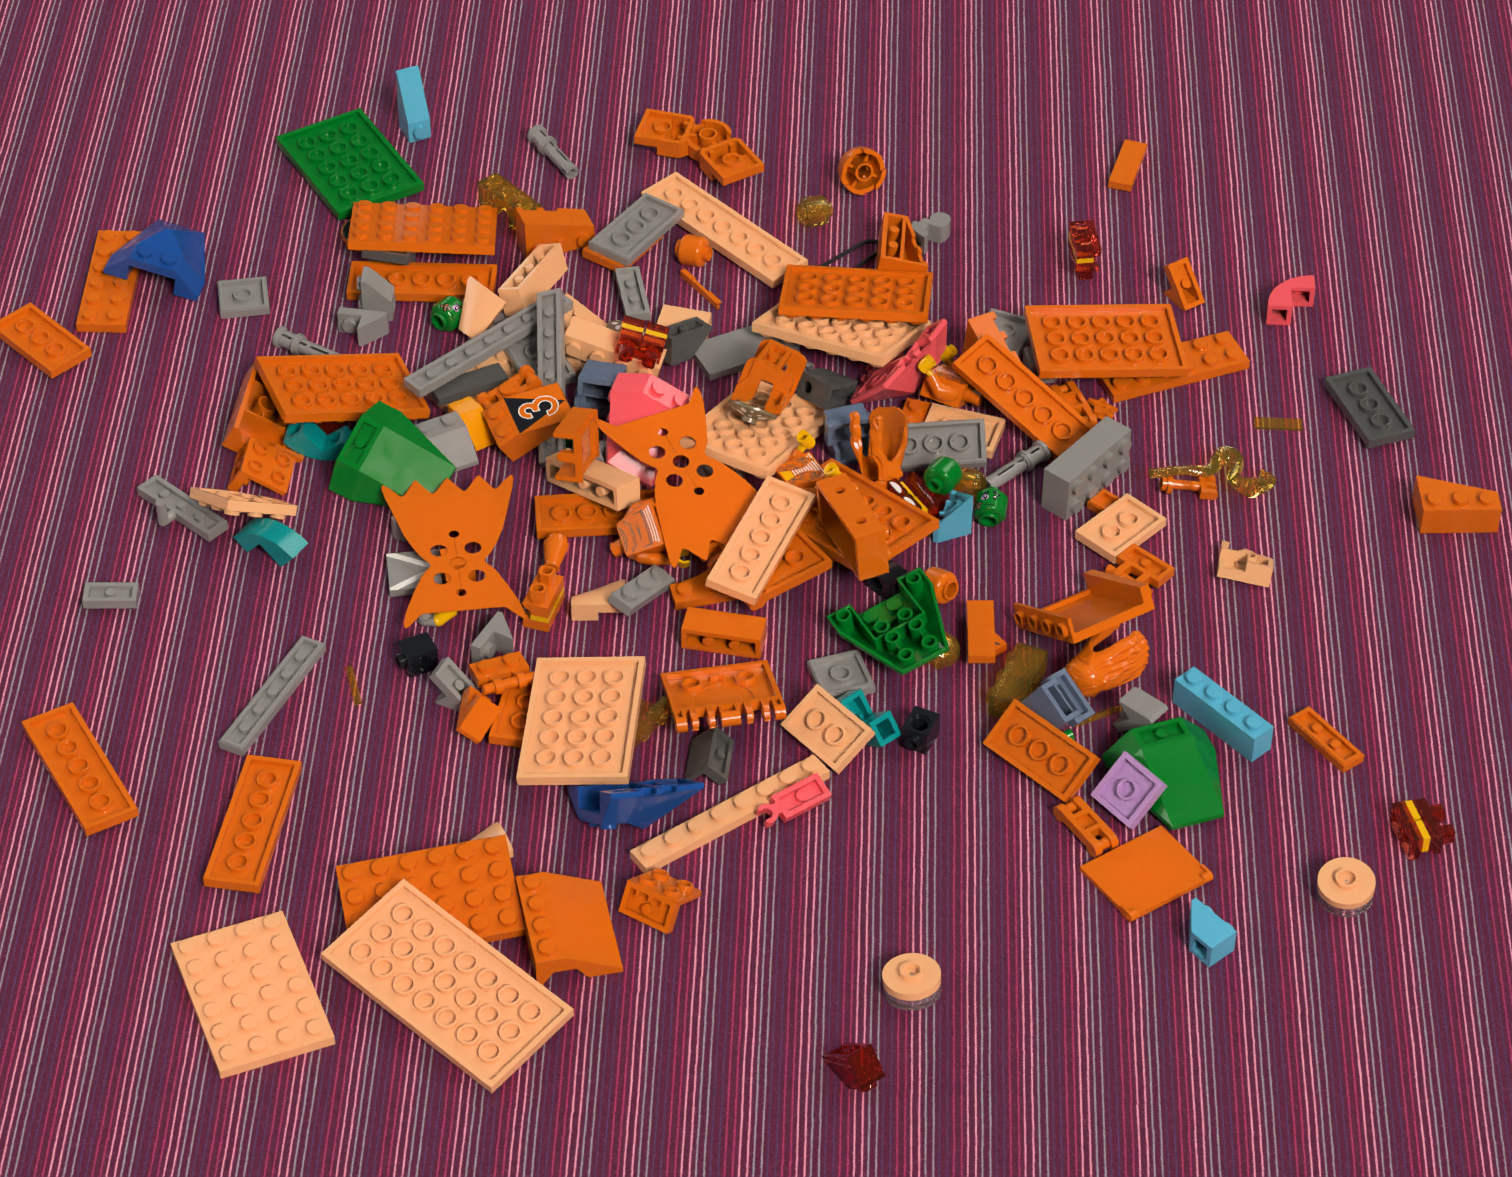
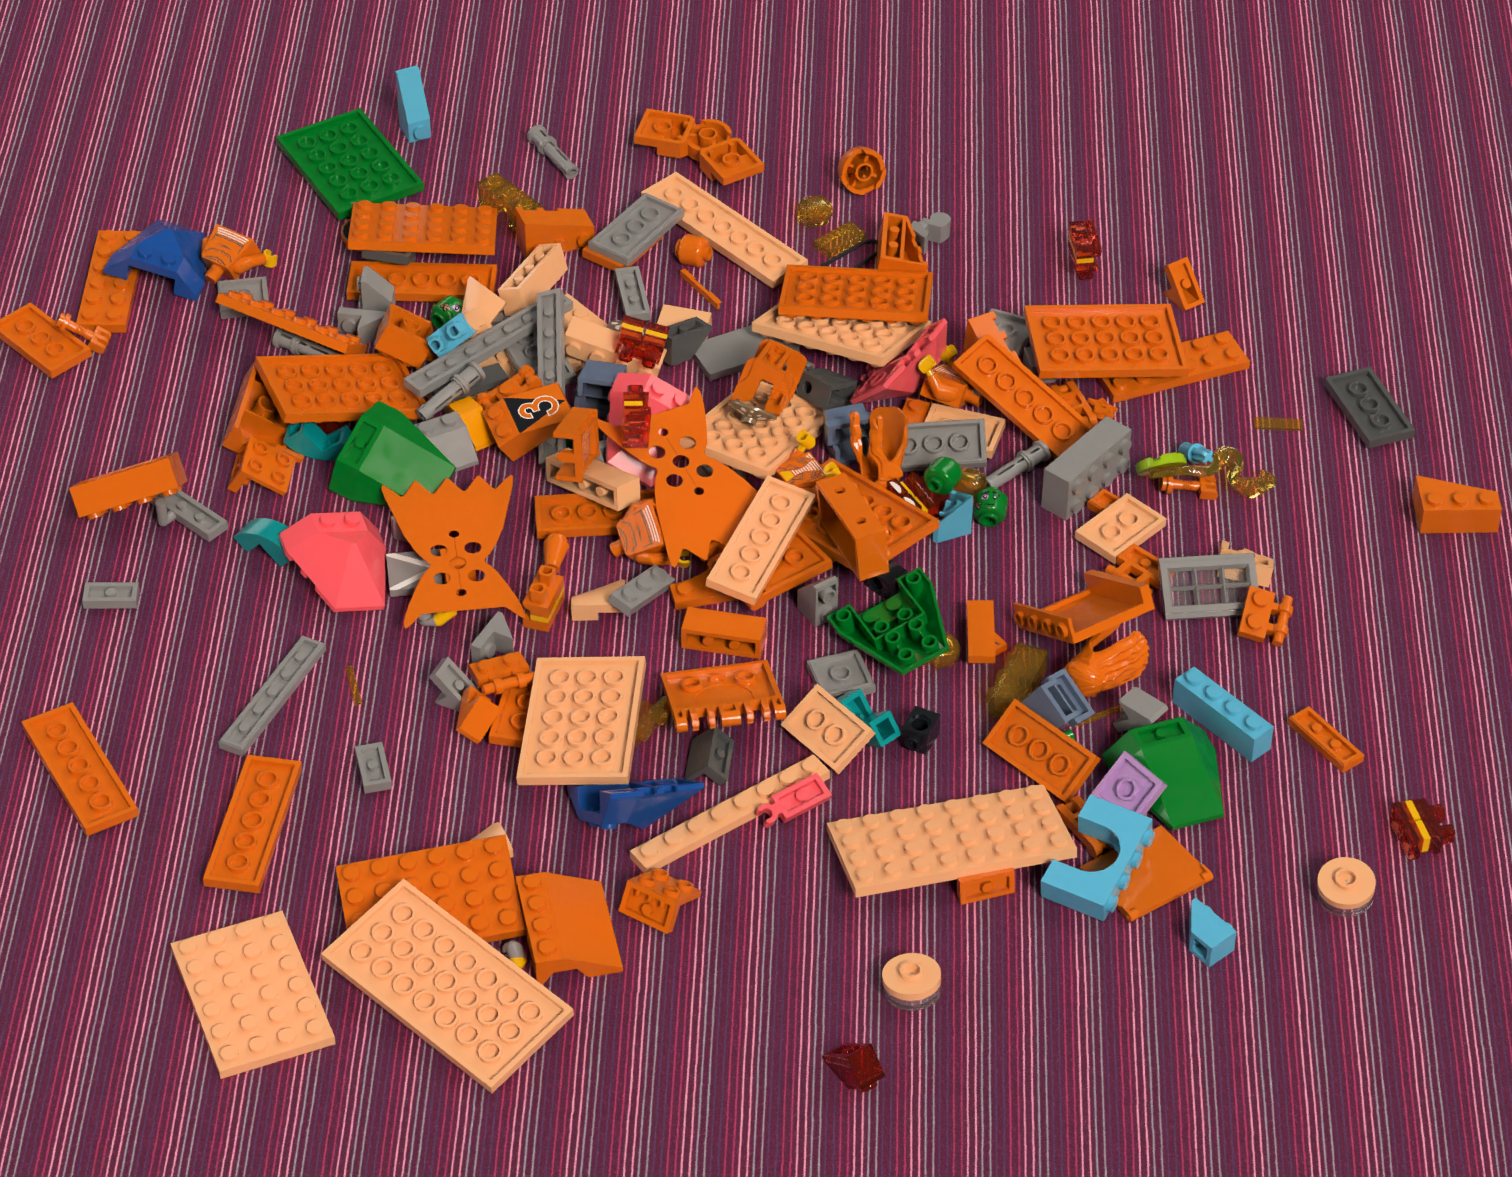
light nougat plate [189,487,297,519] -> none
black brick [395,632,439,678] -> none
orange head [924,567,959,604] -> none
orange tile [1108,139,1148,192] -> none
coral brick [1266,275,1316,325] -> none
none -> orange hinge [55,313,111,354]
none -> orange piece [69,451,188,520]
none -> orange torso [201,224,278,284]
none -> orange plate [215,290,368,354]
none -> coral wedge [279,511,386,612]
none -> light grey plate [355,742,392,794]
none -> orange hinge [374,303,439,369]
none -> light grey pin [416,361,486,421]
none -> medium azure hips [426,307,492,358]
none -> light grey arm [502,940,527,969]
none -> clear red hips [621,385,651,448]
none -> light grey slope [797,576,838,627]
none -> clear yellow tile [814,221,866,259]
none -> light nougat plate [827,784,1077,898]
none -> orange plate [956,867,1015,905]
none -> medium azure arch [1041,795,1155,922]
none -> lime tile [1135,453,1187,476]
none -> light grey piece [1158,553,1258,621]
none -> medium azure axle [1178,442,1214,464]
none -> orange plate [1236,585,1294,646]

